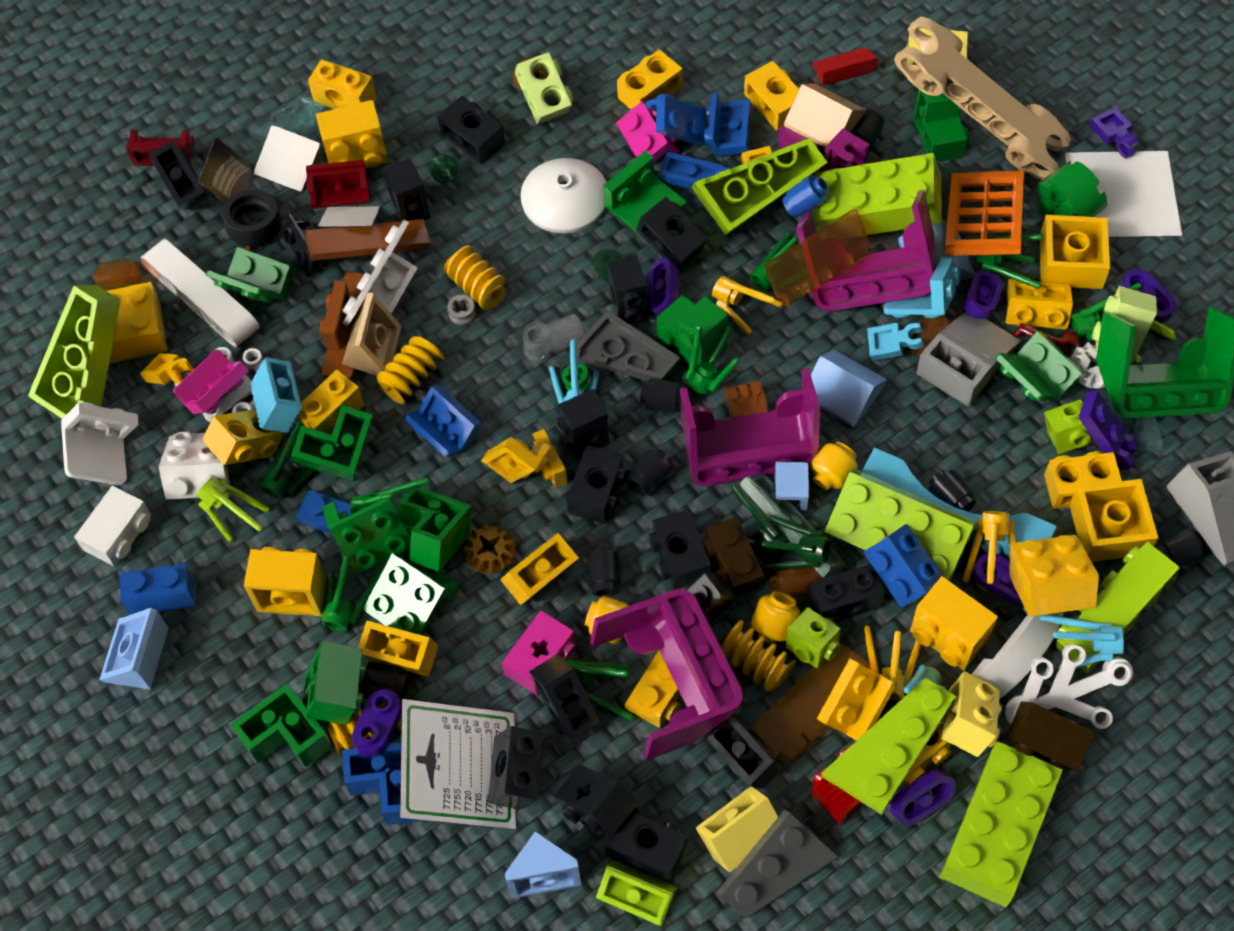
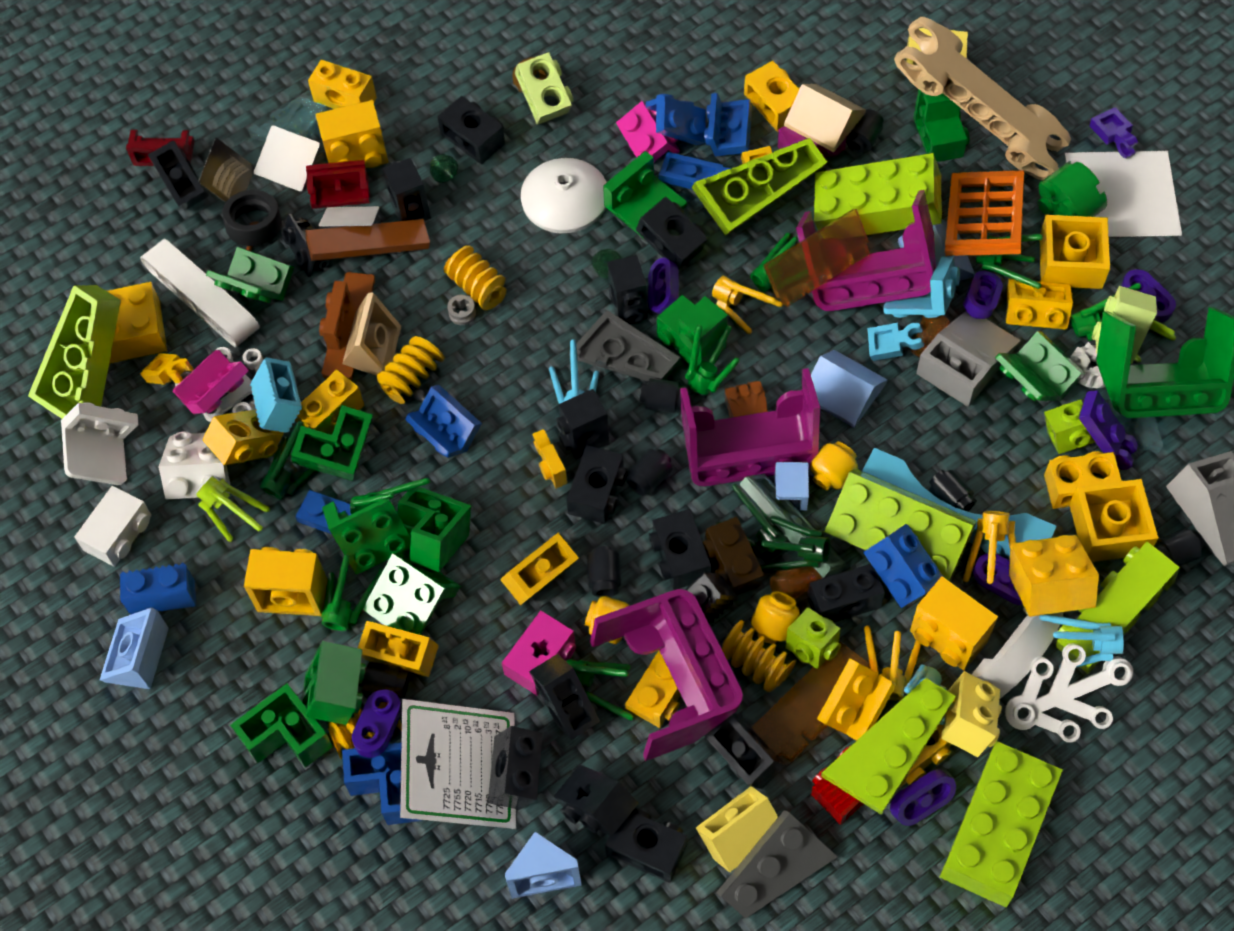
clear orange brick [93,258,141,291] -> none
white bracket [342,219,418,327] -> none
pearl gold gear [463,524,516,574] -> none
yellow bracket [481,437,550,483] -> none
clear piece [523,314,585,362] -> none
green bush [562,363,592,392] -> none
lime slope [596,860,677,926] -> none
yellow brick [617,49,683,110] -> none
blue brick [783,175,829,217] -> none
red slope [812,47,877,86] -> none
magenta hinge [822,128,870,171] -> none
dark brown brick [1005,701,1095,774] -> none
dark red piece [1011,323,1080,355] -> none

